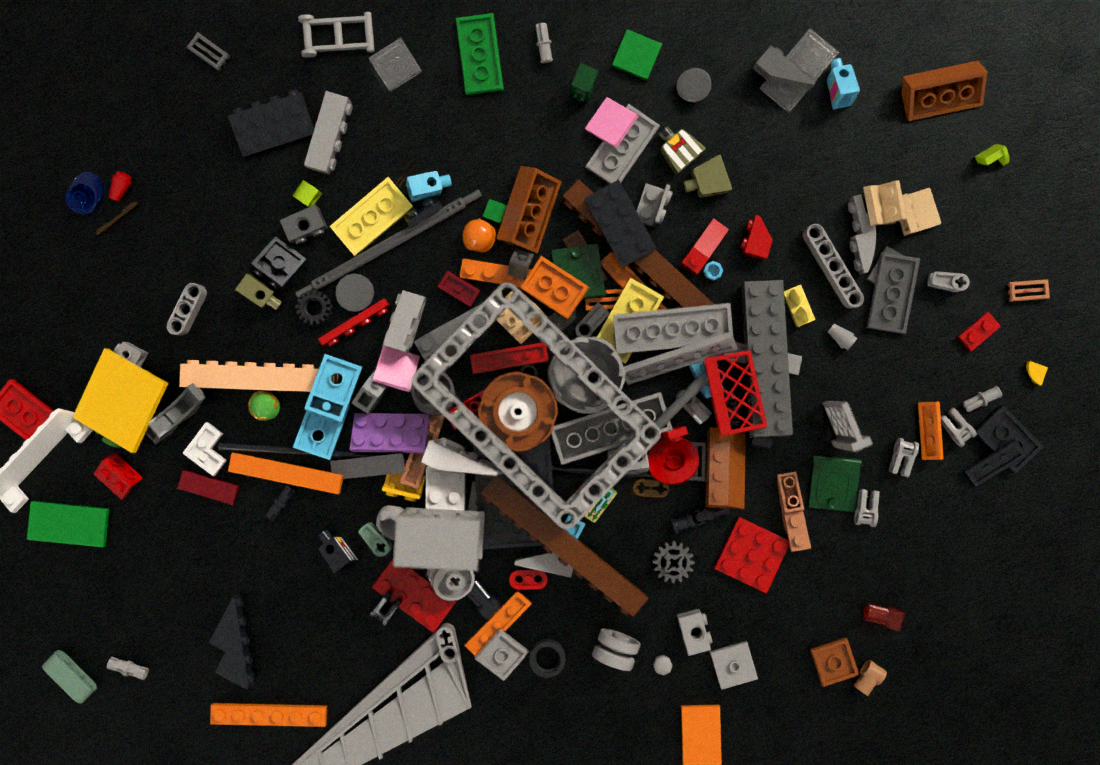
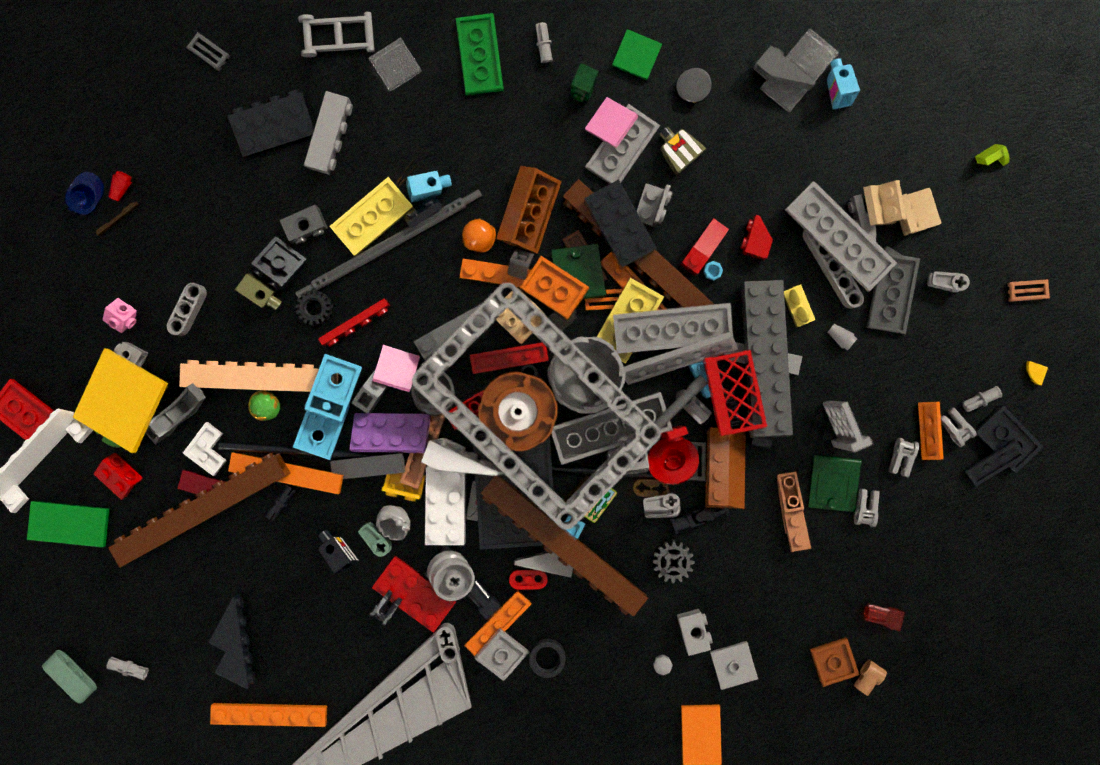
lime brick [292,180,322,207] -> none
dark grey tile [336,274,375,312] -> none
light grey wedge [383,290,427,353] -> none
light grey container [394,507,485,571] -> none
dark red plate [438,270,480,307] -> none
green tile [482,199,507,224] -> none
dark grey piece [575,302,610,337] -> none
light grey wheel [592,628,641,671] -> none
olive torso [683,155,732,197] -> none
red plate [714,516,789,593] -> none
dark orange slope [902,61,988,121] -> none
red plate [957,312,1001,351] -> none
none -> bright pink brick [103,298,137,333]
none -> reddish brown brick [108,453,290,567]
none -> light grey piece [643,494,680,518]
none -> light grey plate [785,181,897,291]

